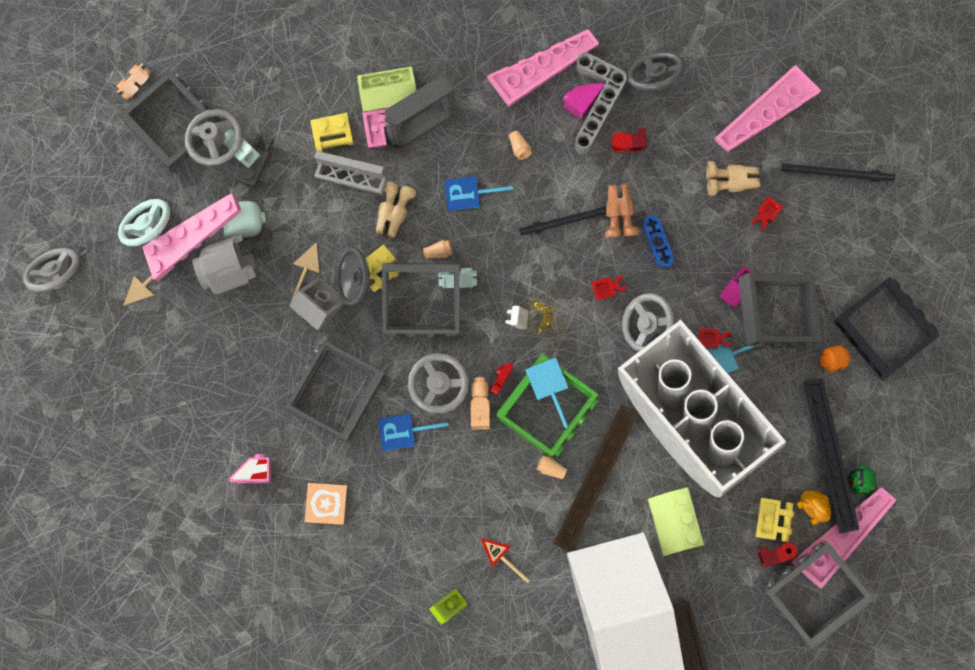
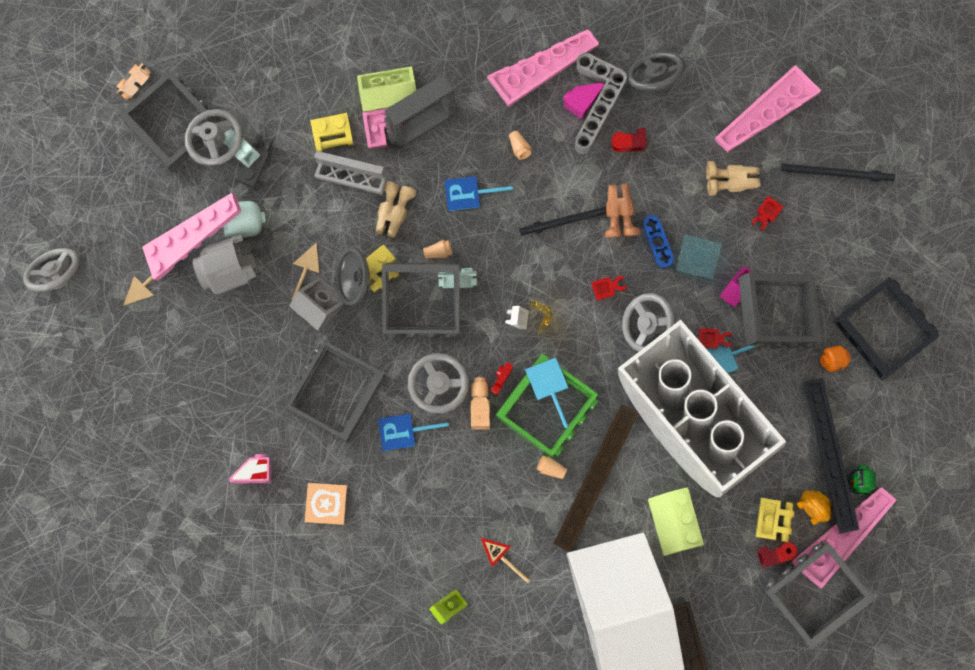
light aqua piece [118,199,170,246] -> none
none -> clear light blue plate [675,234,722,281]

